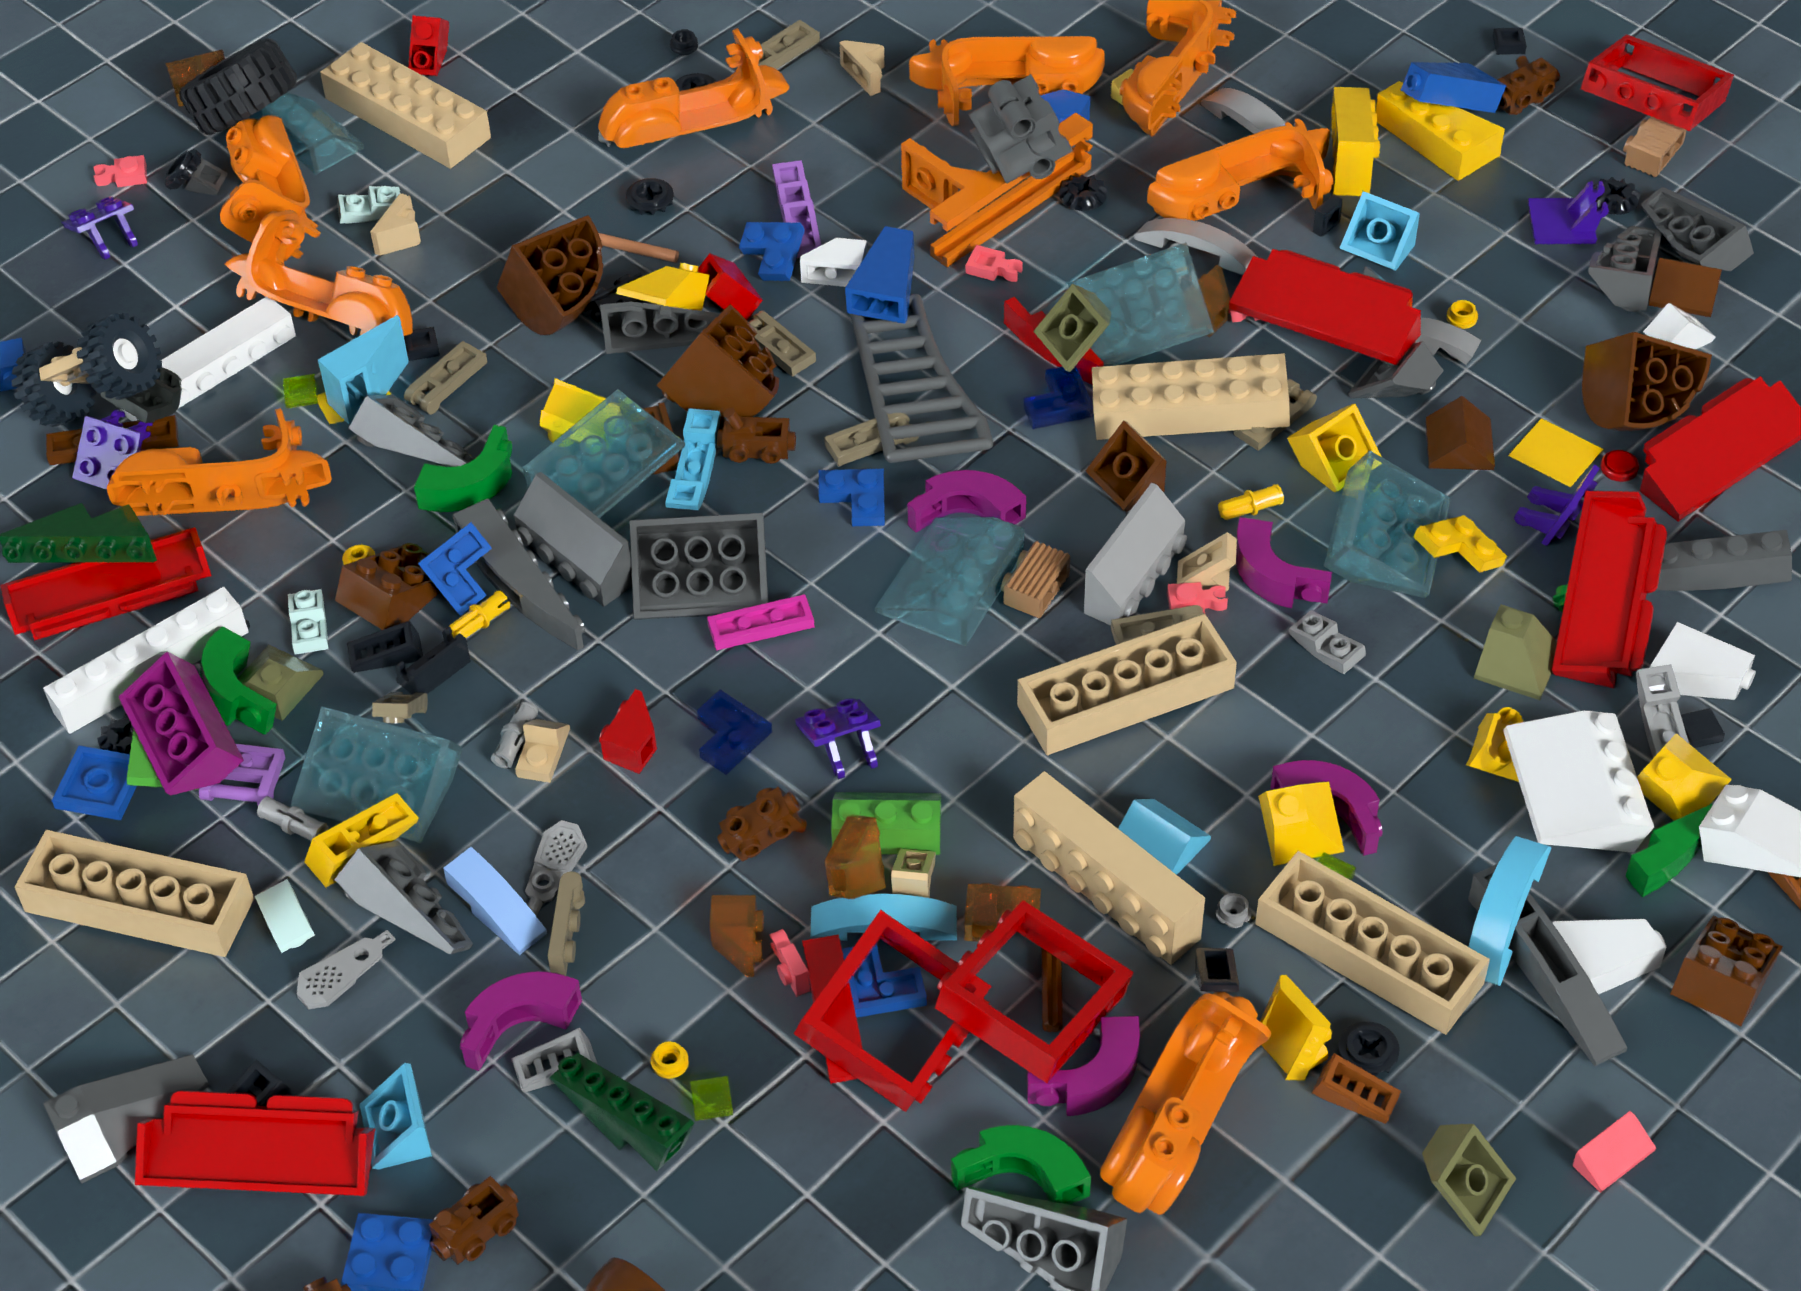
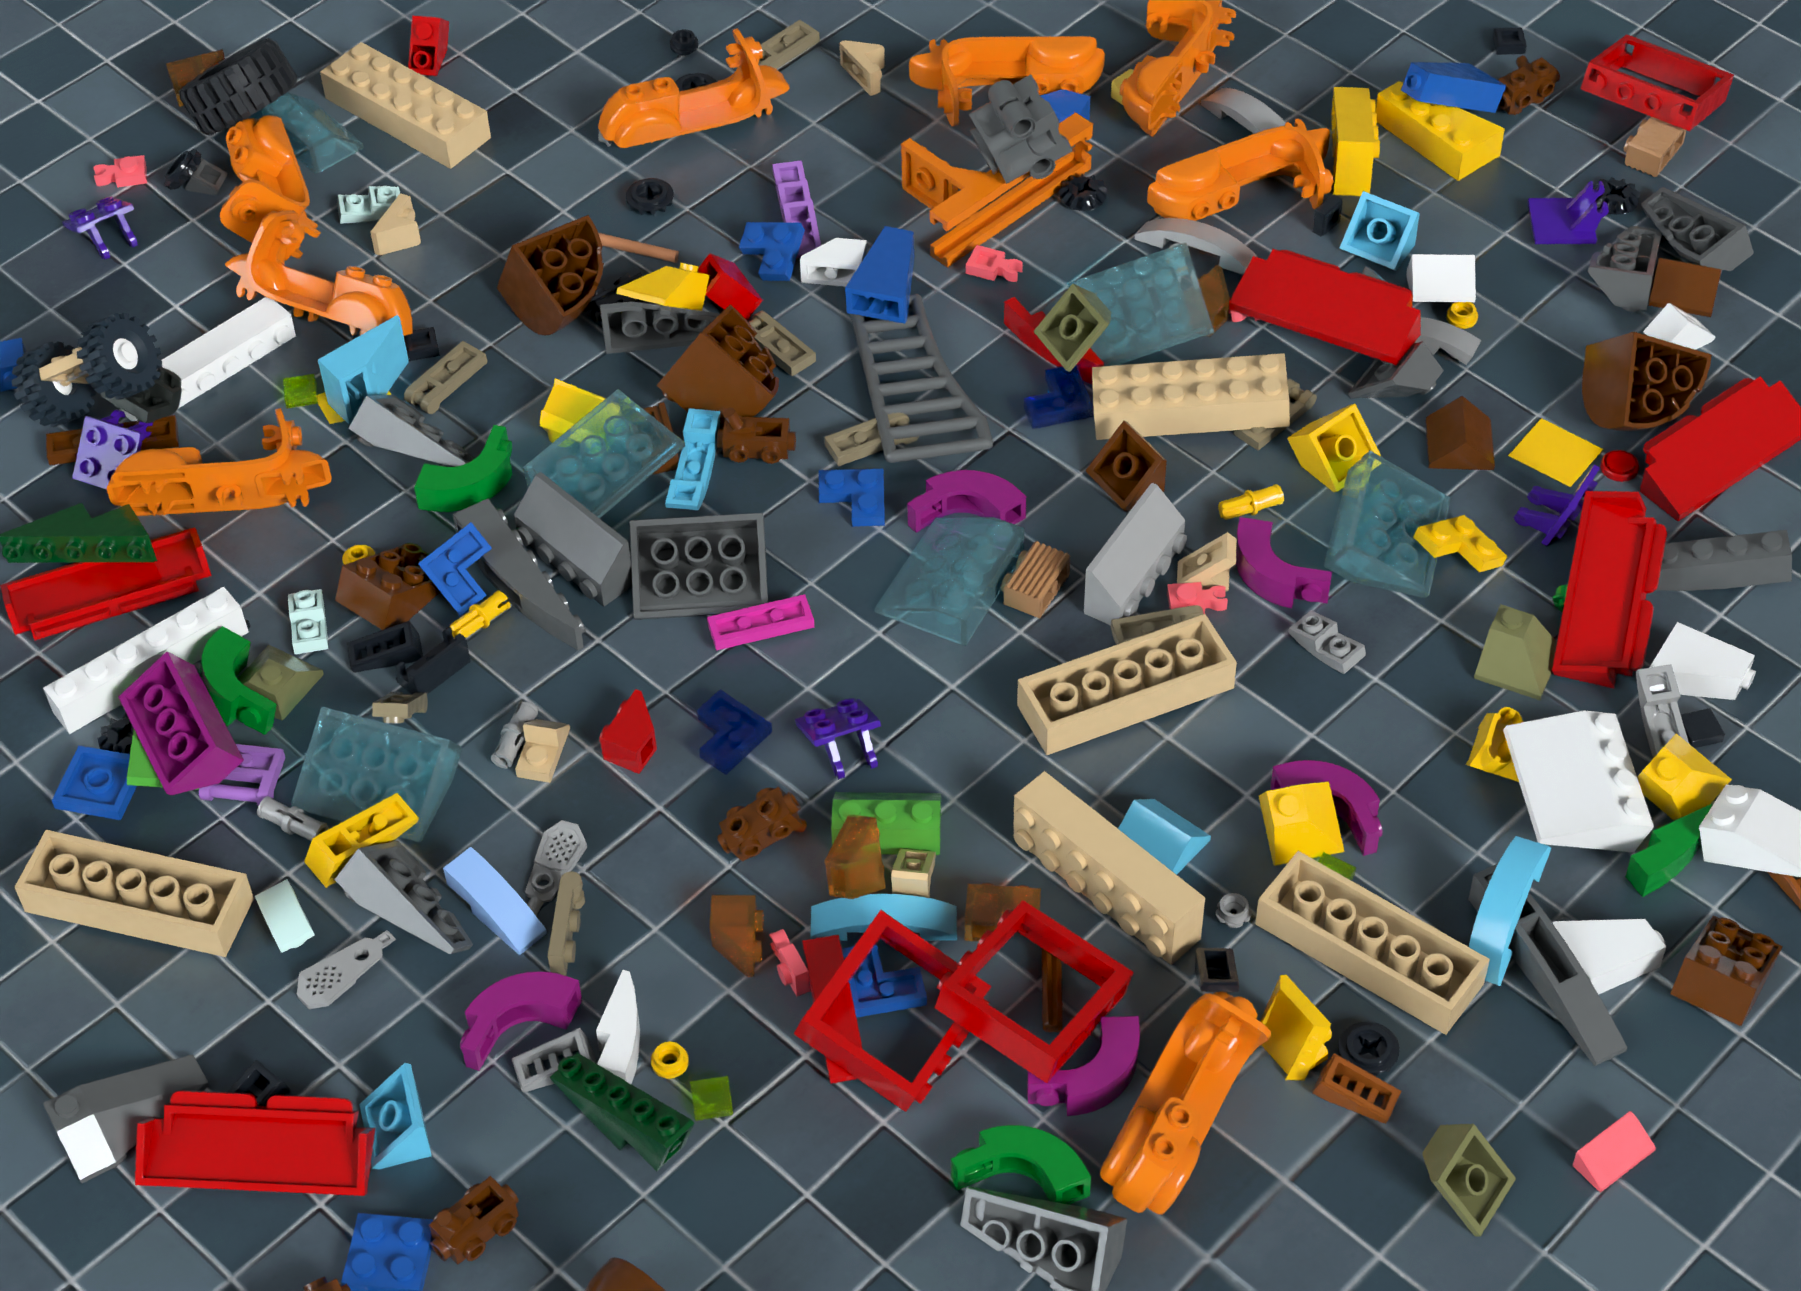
none -> white slope [596,970,640,1084]
none -> white slope [1406,254,1476,302]

